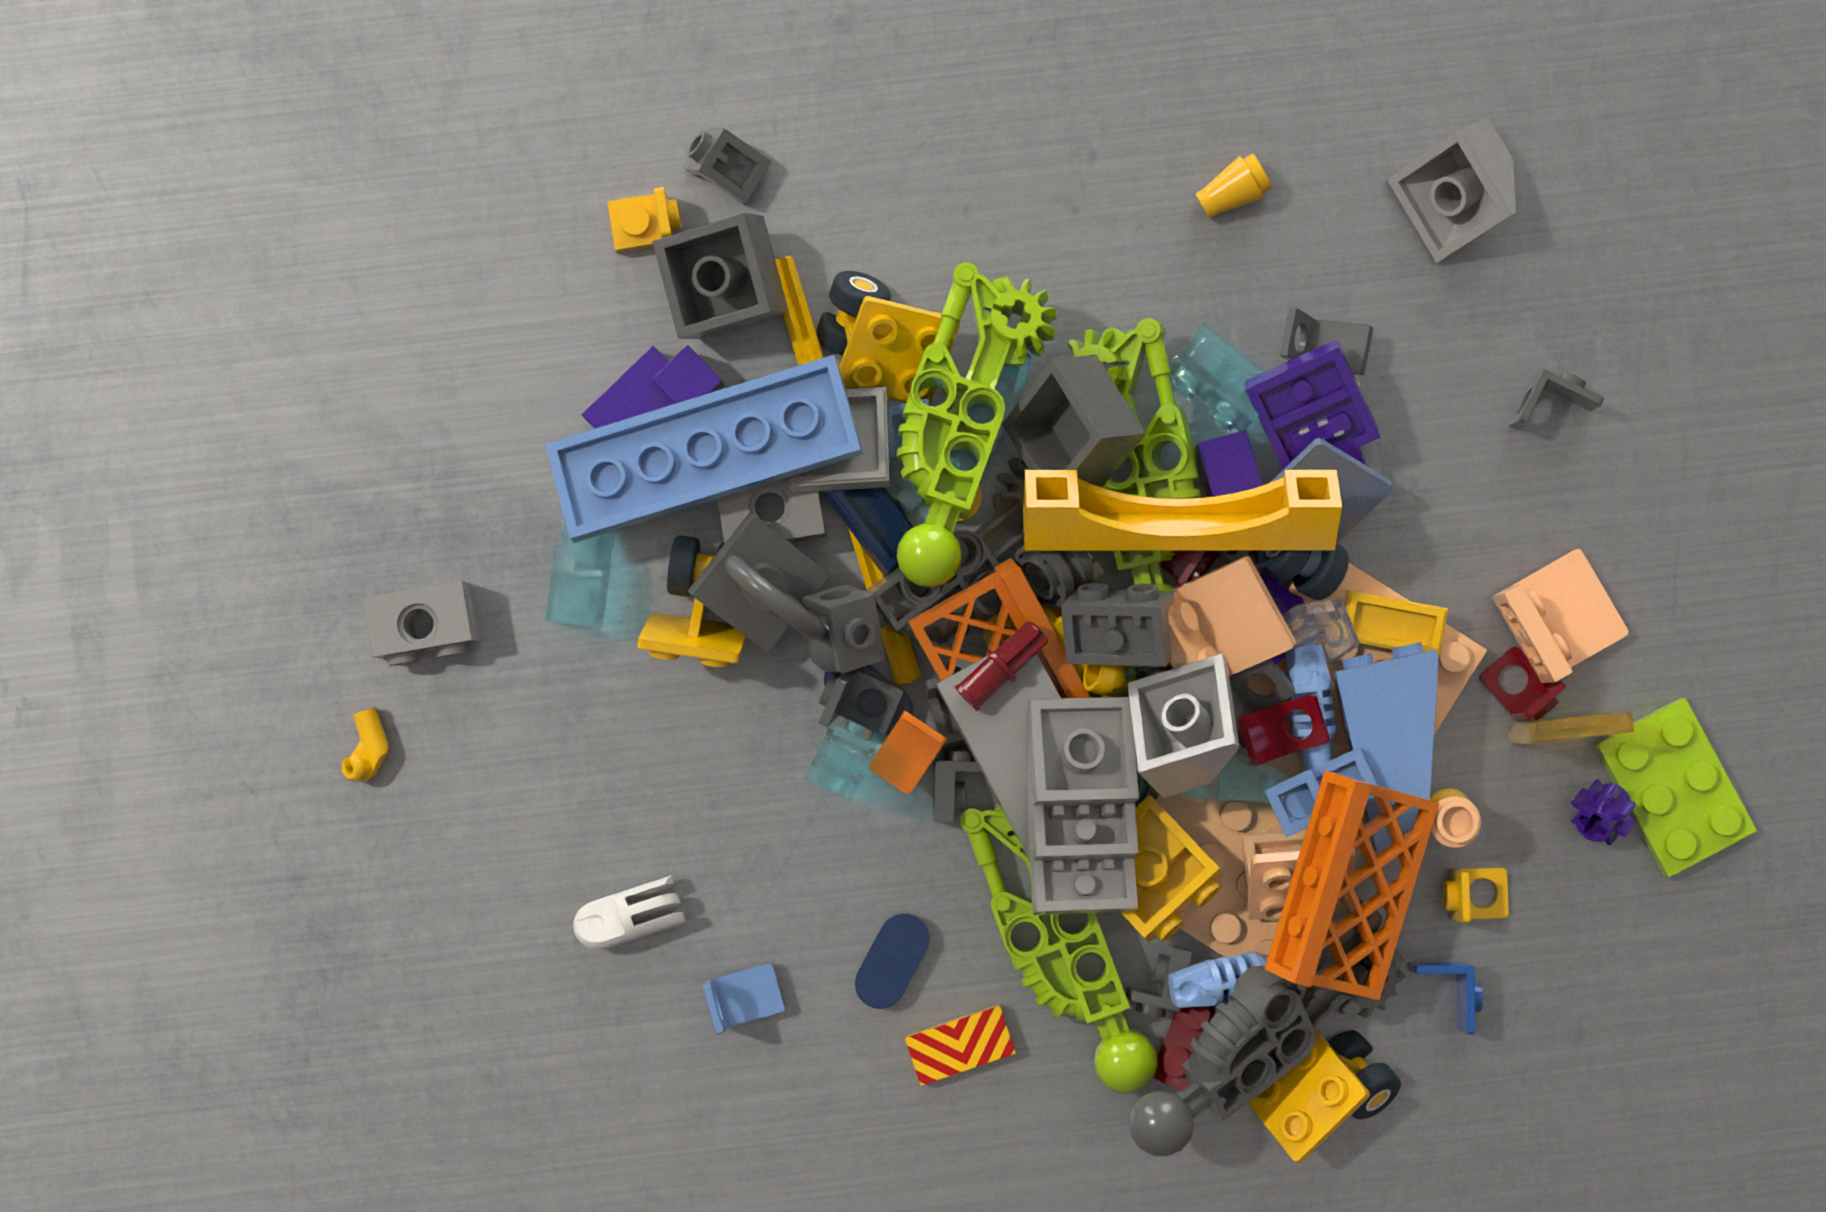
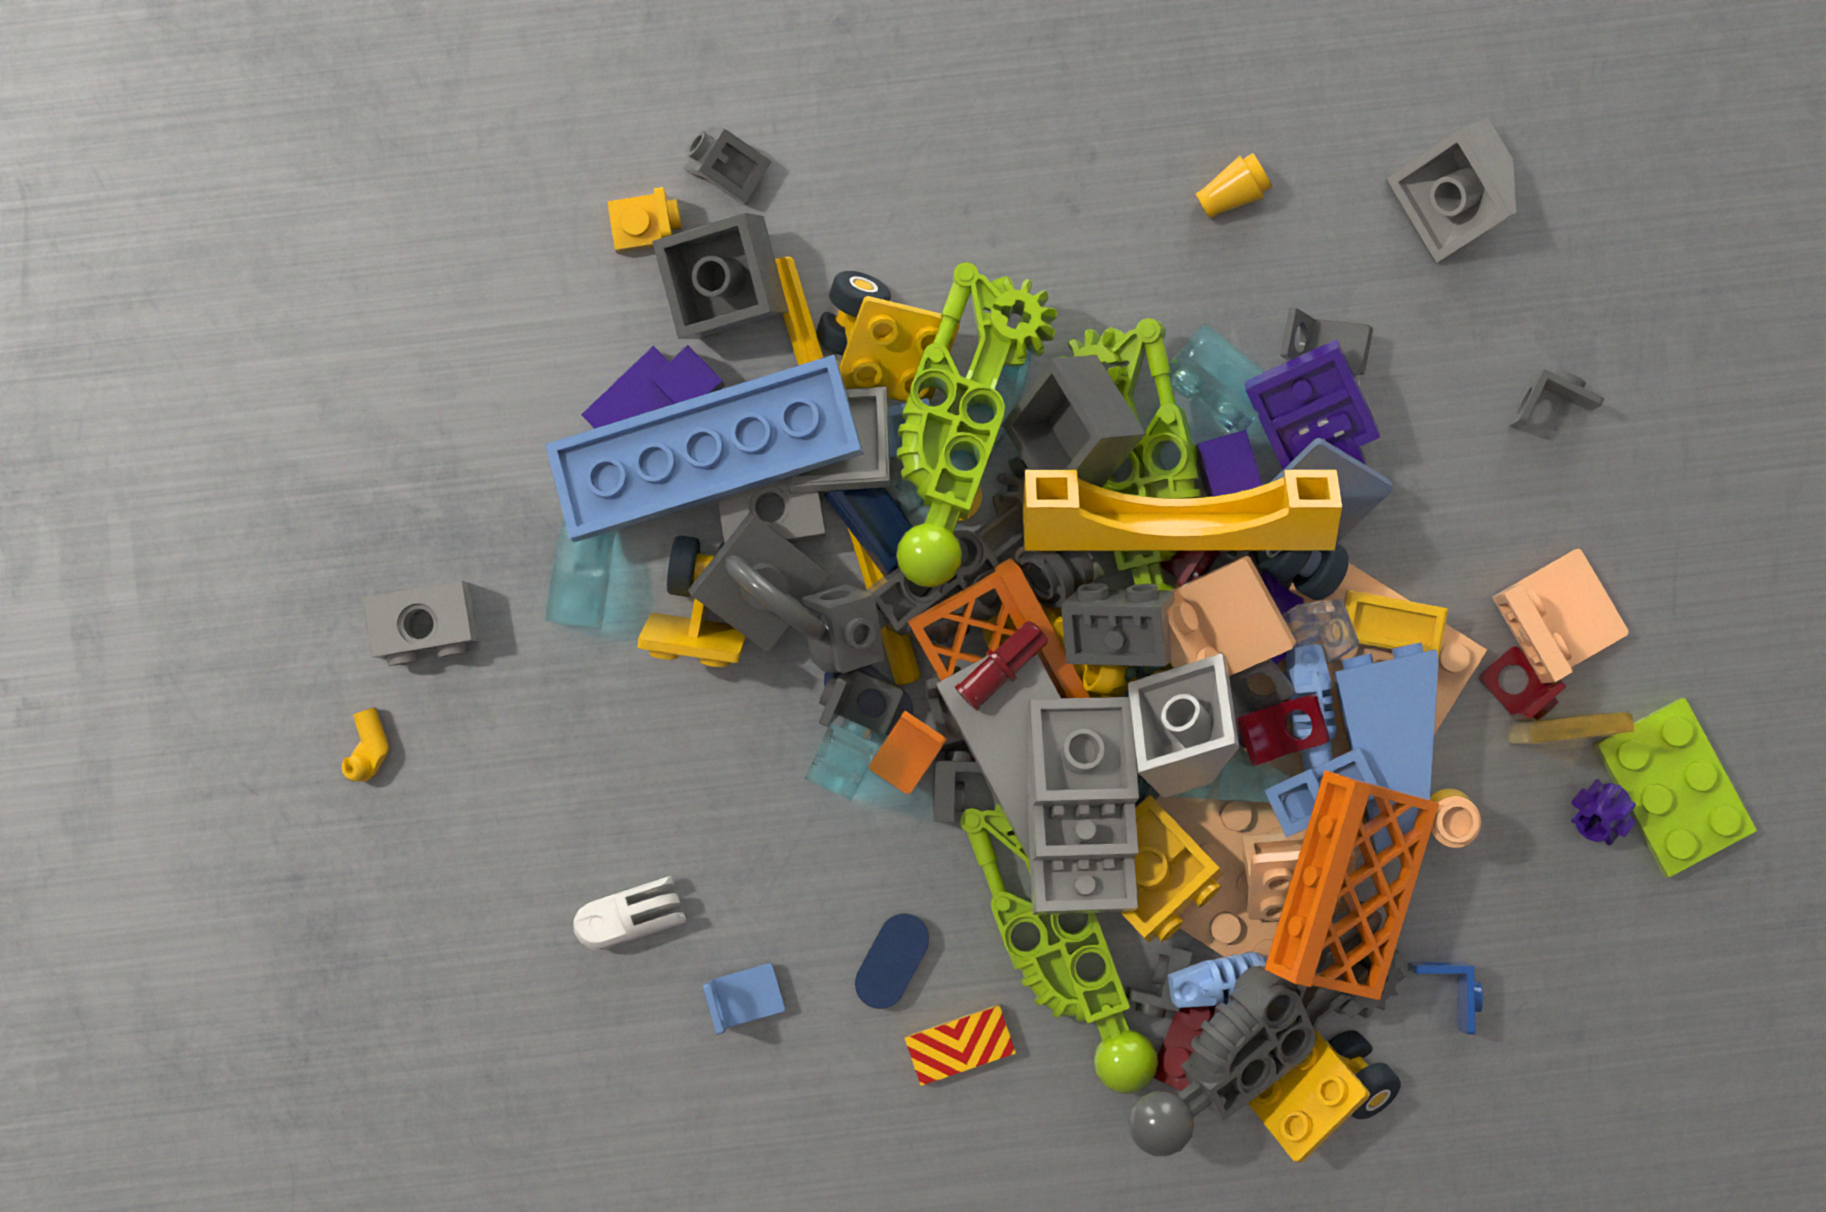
yellow bracket [1442,868,1509,923] -> none

